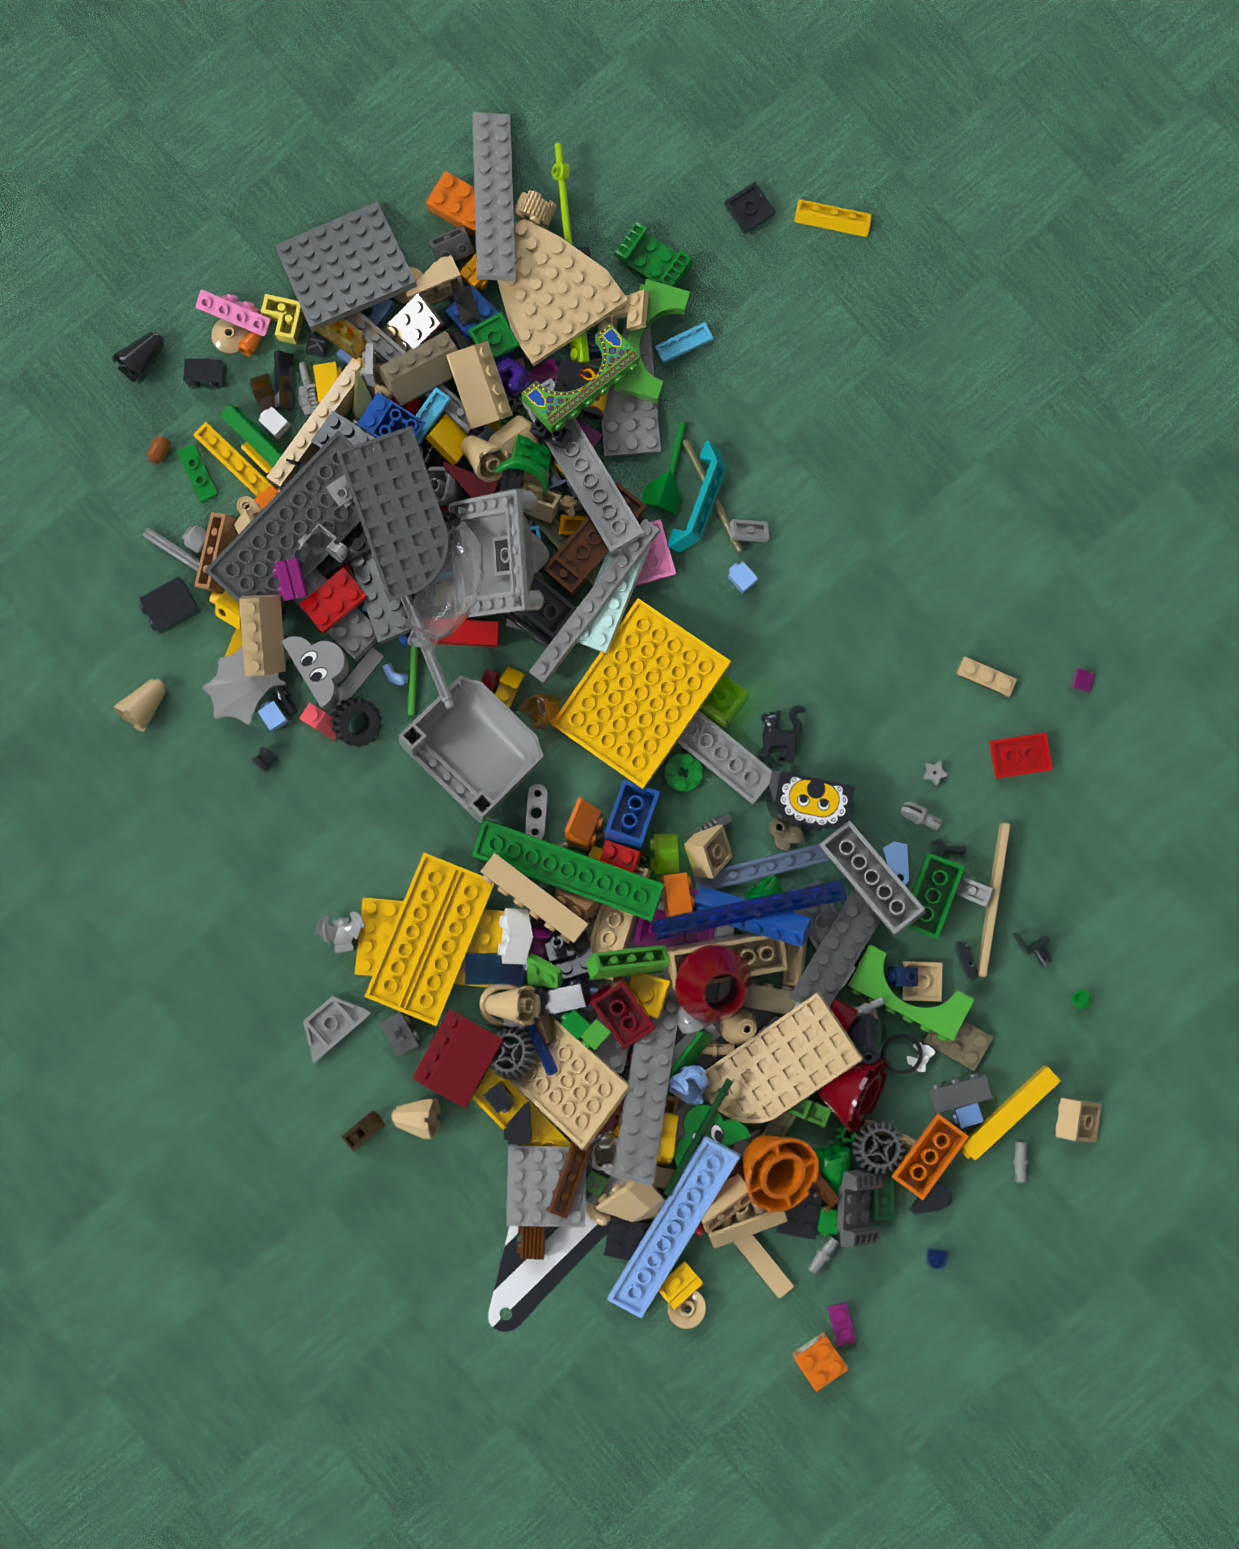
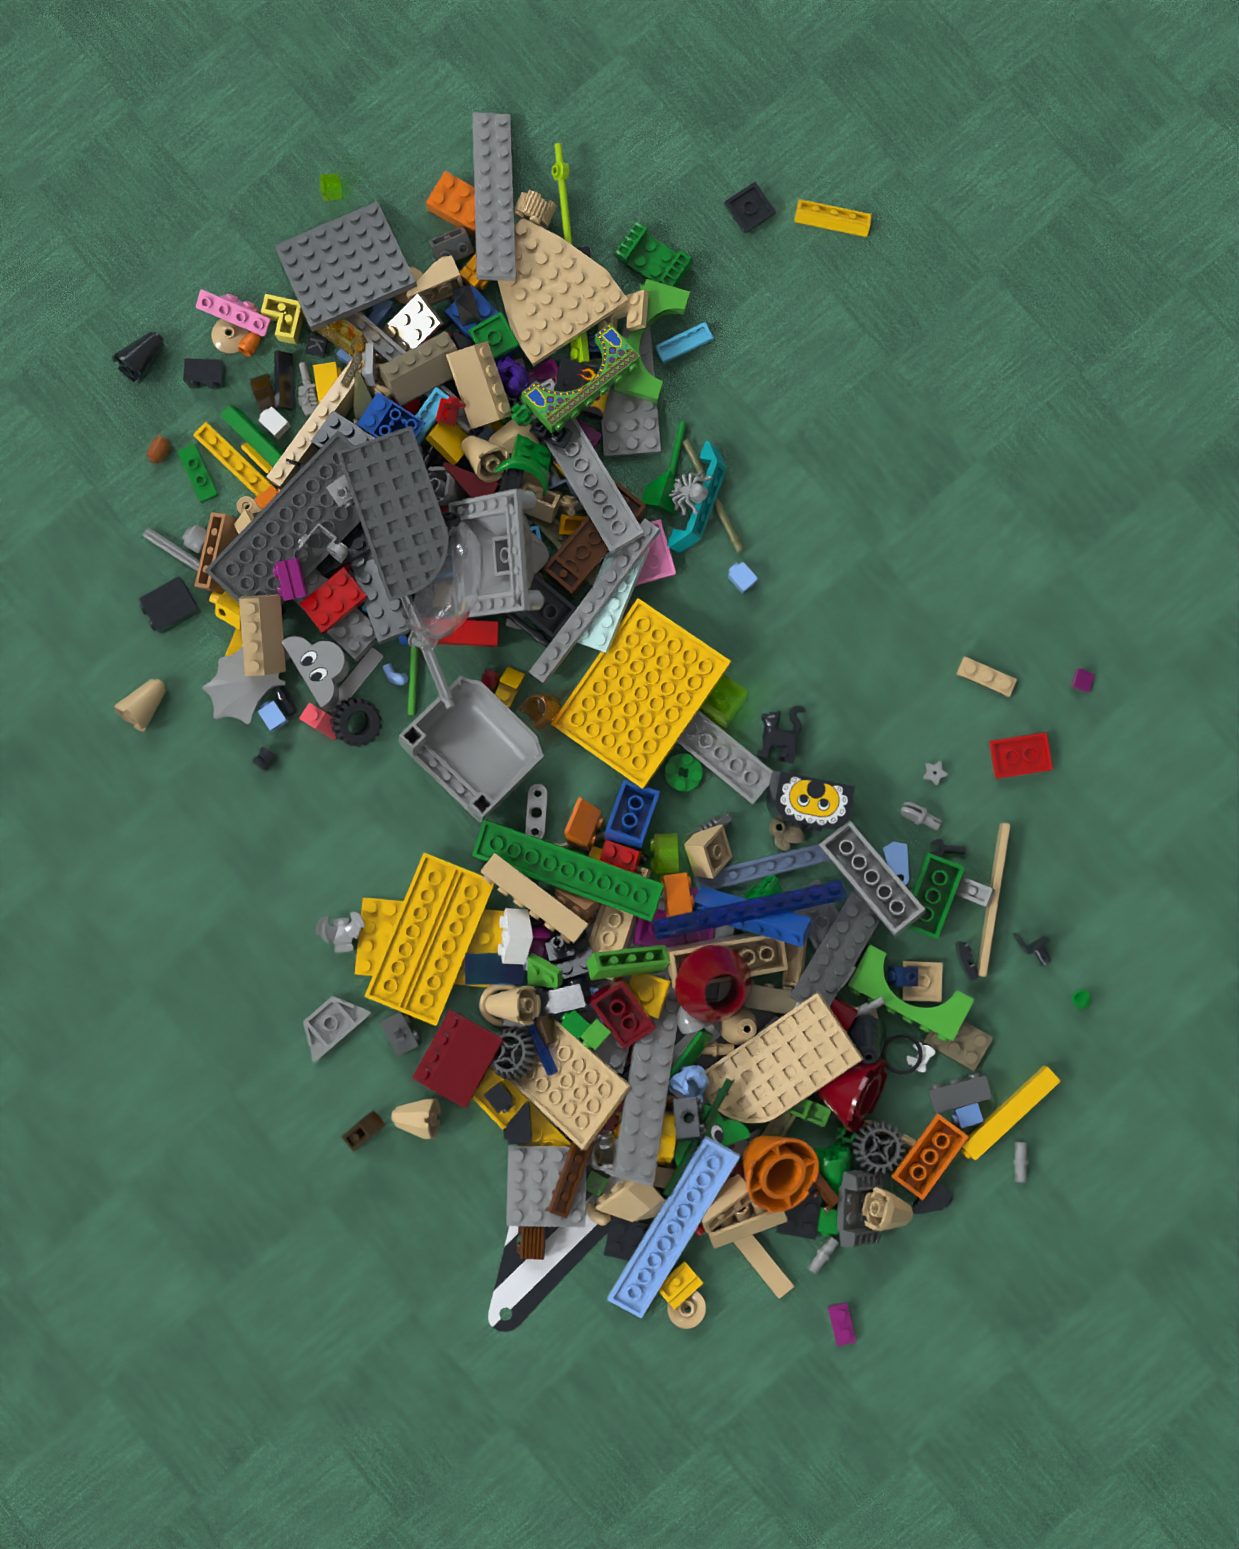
light grey plate [730,519,770,542] -> none
orange brick [792,1332,848,1392] -> none
clear blue plate [926,1248,947,1269] -> none
tan slope [1055,1098,1102,1143] -> none
none -> clear neon green panel [319,173,342,201]
none -> tan sticker [340,351,362,389]
none -> red bracket [435,396,466,426]
none -> green gear [510,403,533,426]
none -> light grey animal [669,471,712,515]
none -> black brick [673,1097,706,1142]
none -> tan cone [862,1187,913,1231]

